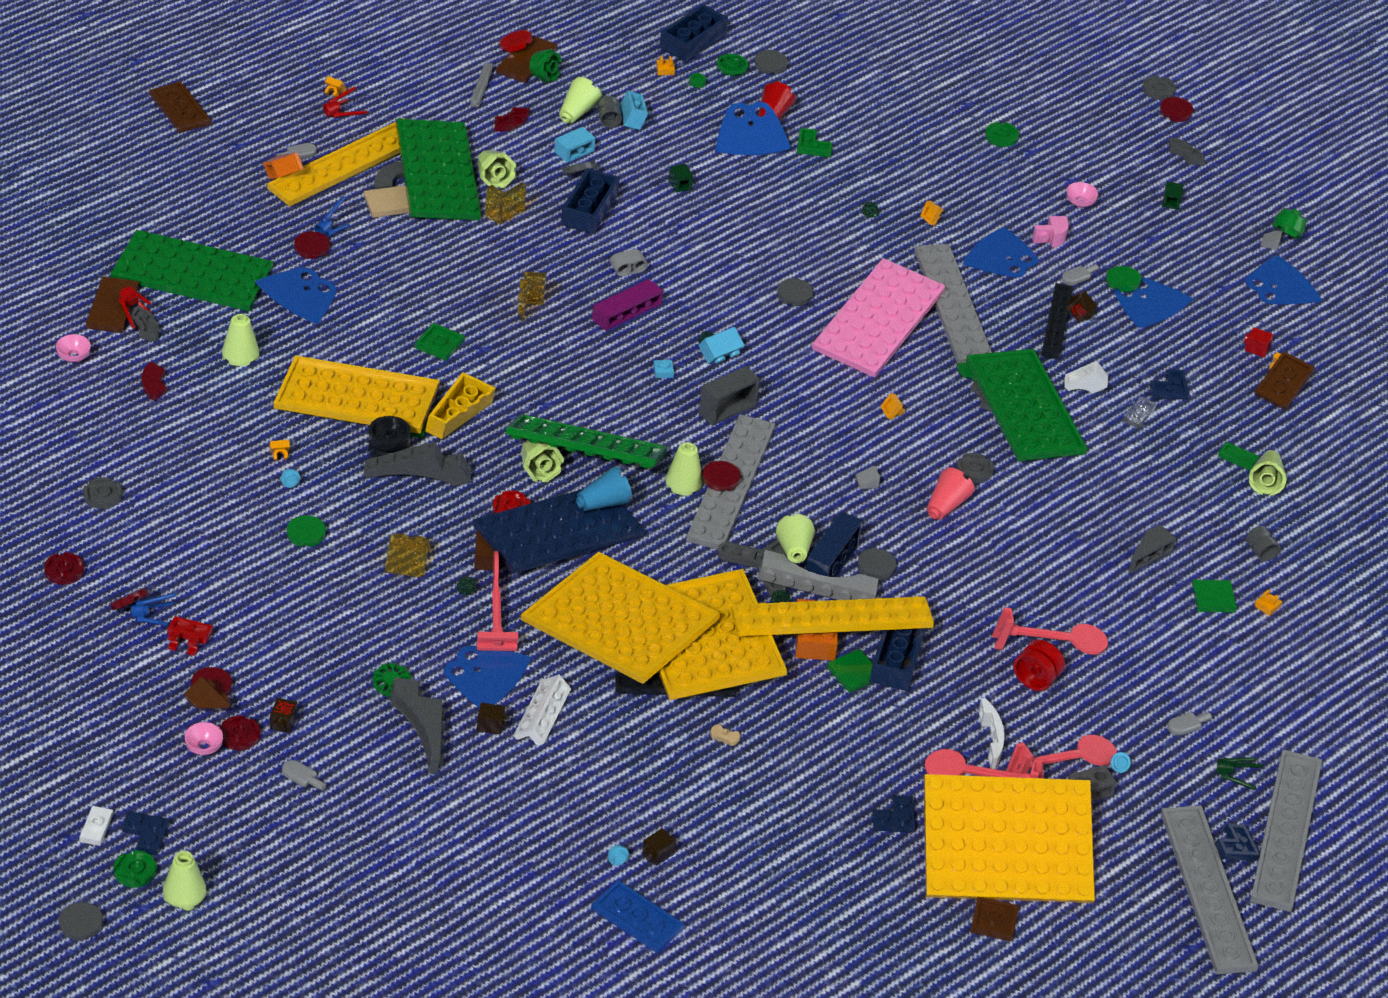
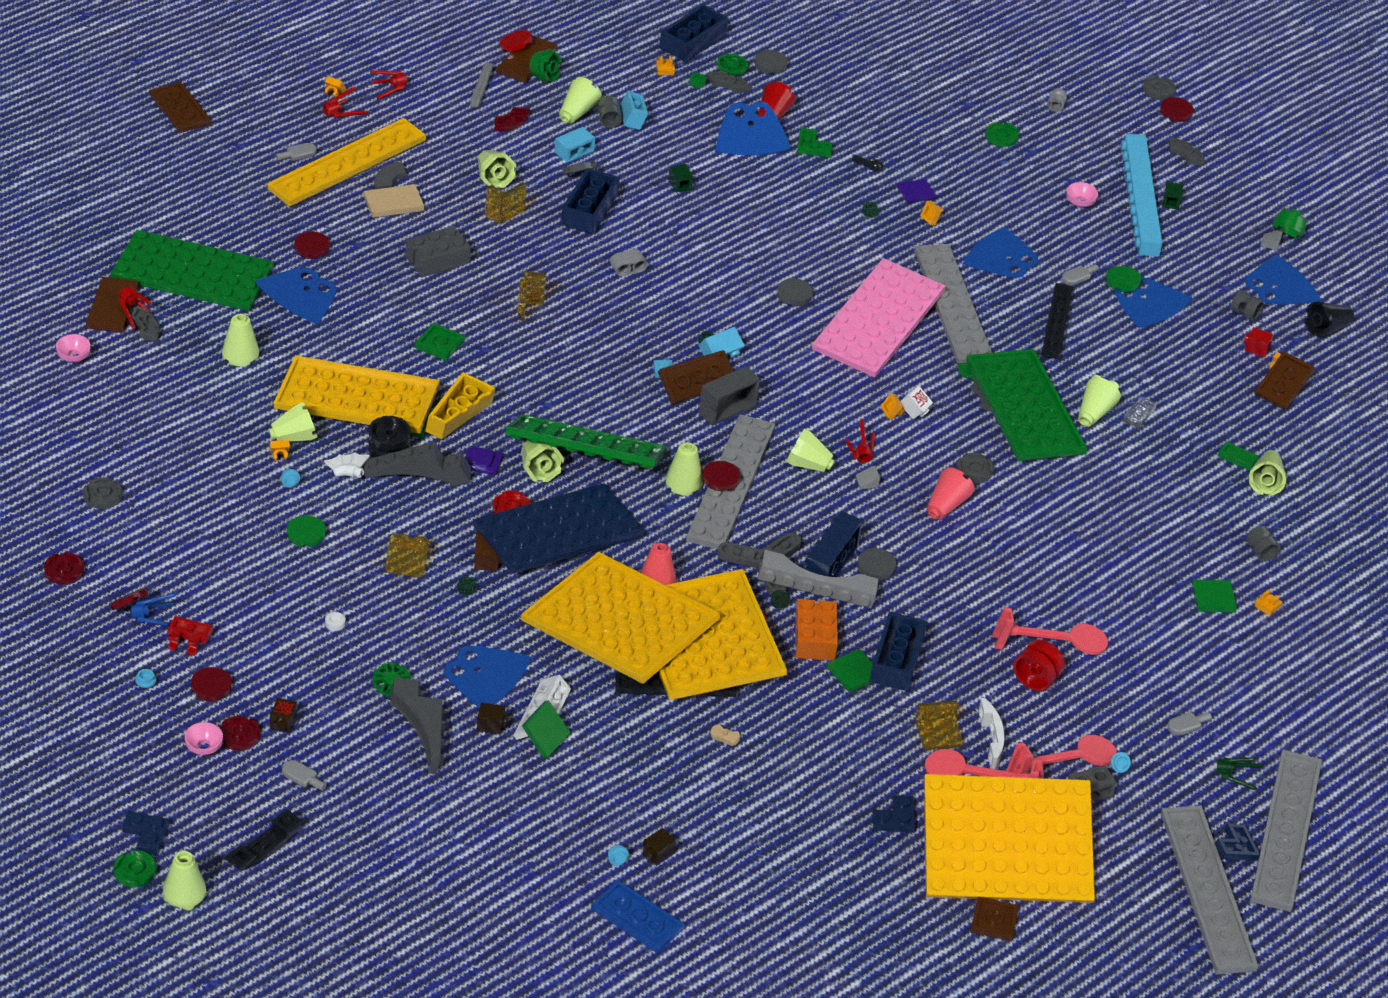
dark grey tile [58,902,103,941] -> none
white plate [80,806,113,846] -> none
dark red tile [141,361,167,402] -> none
reddish brown slope [184,677,231,712] -> none
orange slope [263,152,304,179] -> none
blue plant [314,196,350,237] -> none
green plate [396,119,481,220] -> none
coral piece [477,551,518,651] -> none
dark azure cone [576,467,632,511] -> none
magenta brick [592,279,663,331] -> none
yellow plate [731,596,934,636] -> none
yellowish green cone [776,514,815,563] -> none
bright pink brick [1032,216,1069,247] -> none
white arch [1065,361,1108,394] -> none
dark brown brick [1066,290,1097,322] -> none
dark grey slope [1129,525,1176,573] -> none
dark blue plate [1149,369,1189,400] -> none
none -> medium azure plate [135,669,156,688]
none -> black slope [225,809,302,871]
none -> yellowish green cone [269,402,317,442]
none -> white arm [324,452,370,478]
none -> white tile [325,612,345,631]
none -> red plant [370,70,407,99]
none -> dark grey piece [405,226,471,278]
none -> dark purple piece [465,446,503,476]
none -> green tile [521,700,570,758]
none -> coral cone [640,543,677,585]
none -> reddish brown tile [658,350,733,405]
none -> dark grey tile [707,71,751,94]
none -> yellowish green cone [786,429,835,472]
none -> red plant [845,419,875,463]
none -> black bar [851,154,883,172]
none -> dark purple piece [896,179,936,203]
none -> white brick [900,386,933,419]
none -> clear yellow bracket [915,701,963,750]
none -> light grey wheel [1047,89,1067,112]
none -> yellowish green cone [1078,375,1121,427]
none -> medium azure brick [1121,134,1162,256]
none -> dark grey wheel [1230,290,1264,321]
none -> black cone [1305,301,1354,337]

